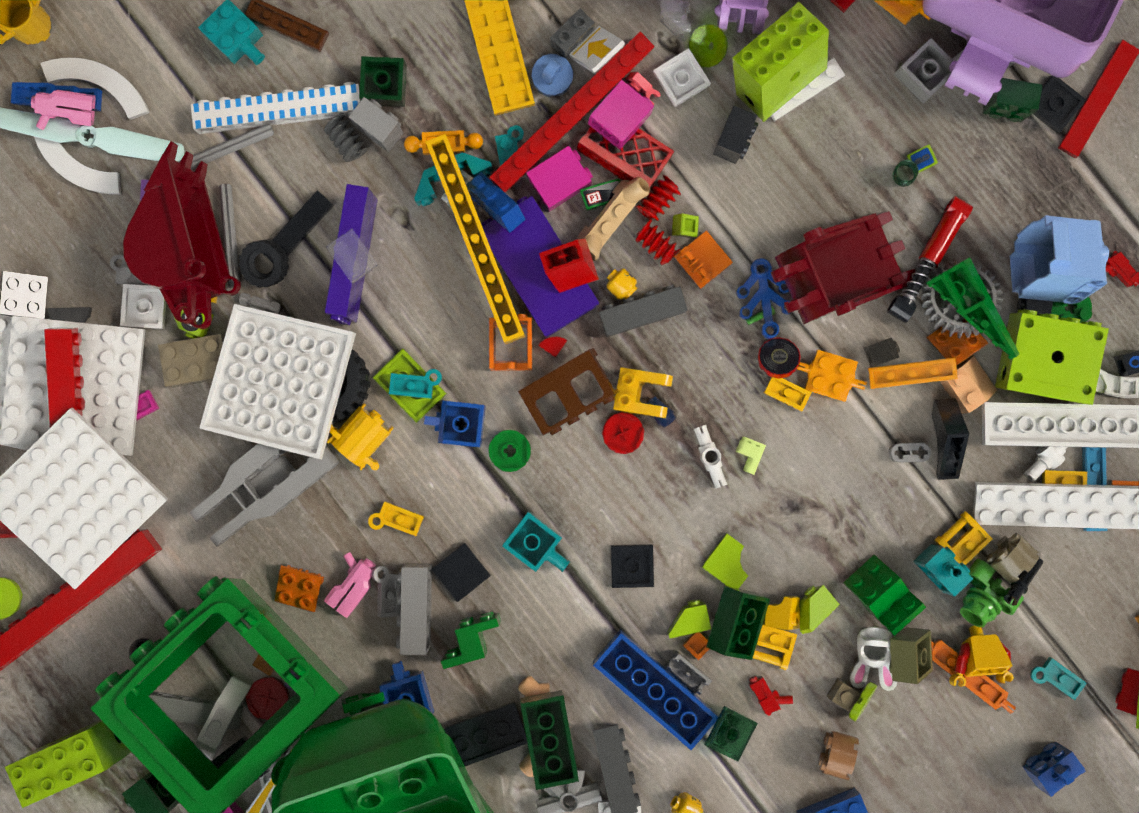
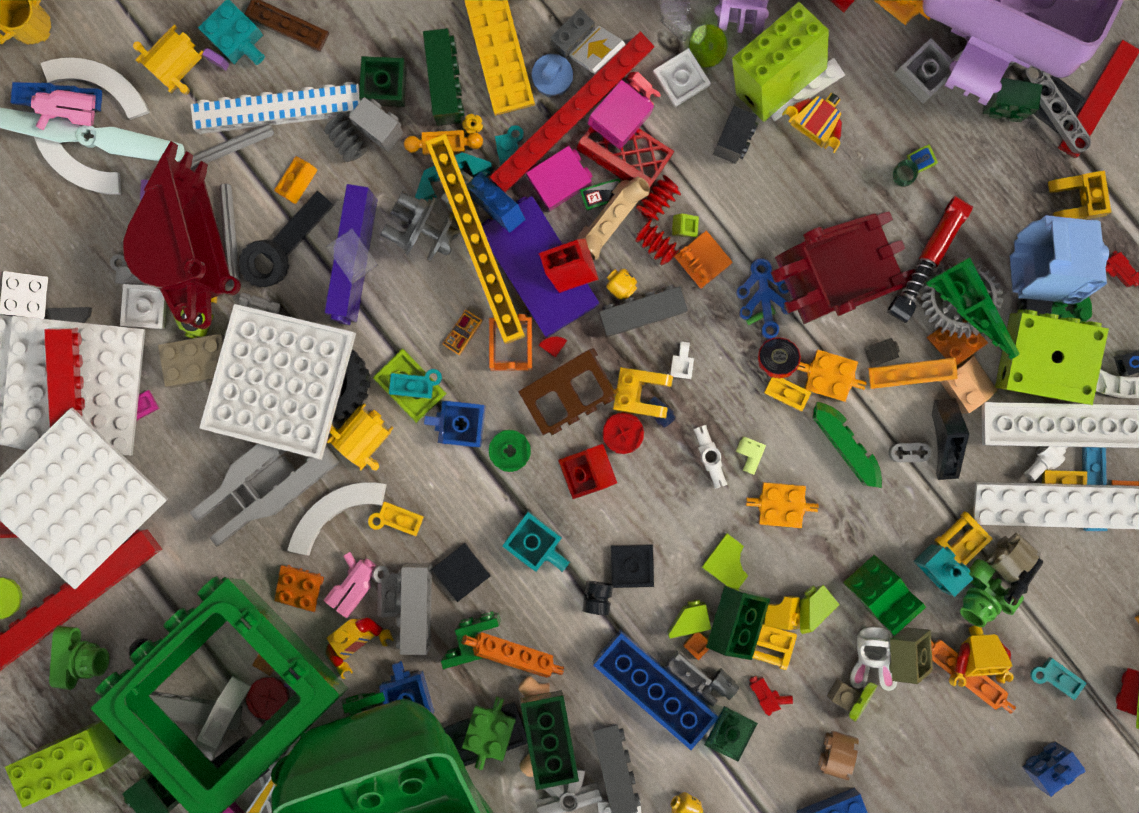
none -> bright green beam [49,626,110,690]
none -> yellow container [133,24,203,95]
none -> medium lavender tile [202,48,229,71]
none -> light orange slope [274,156,317,204]
none -> white tile [287,483,387,555]
none -> torso [325,617,394,679]
none -> dark grey piece [380,191,460,261]
none -> dark green brick [423,28,465,126]
none -> slope [443,309,483,356]
none -> yellow plate [462,114,483,134]
none -> orange plate [462,632,564,678]
none -> bright green plate [462,696,516,770]
none -> red slope [558,444,617,499]
none -> black wheel [582,581,613,615]
none -> white plate [670,342,694,379]
none -> dark grey piece [700,668,739,706]
none -> light orange plate [746,482,819,528]
none -> torso [782,93,842,153]
none -> green brick [812,402,882,488]
none -> light grey beam [1022,65,1091,154]
none -> yellow brick [1048,170,1111,220]

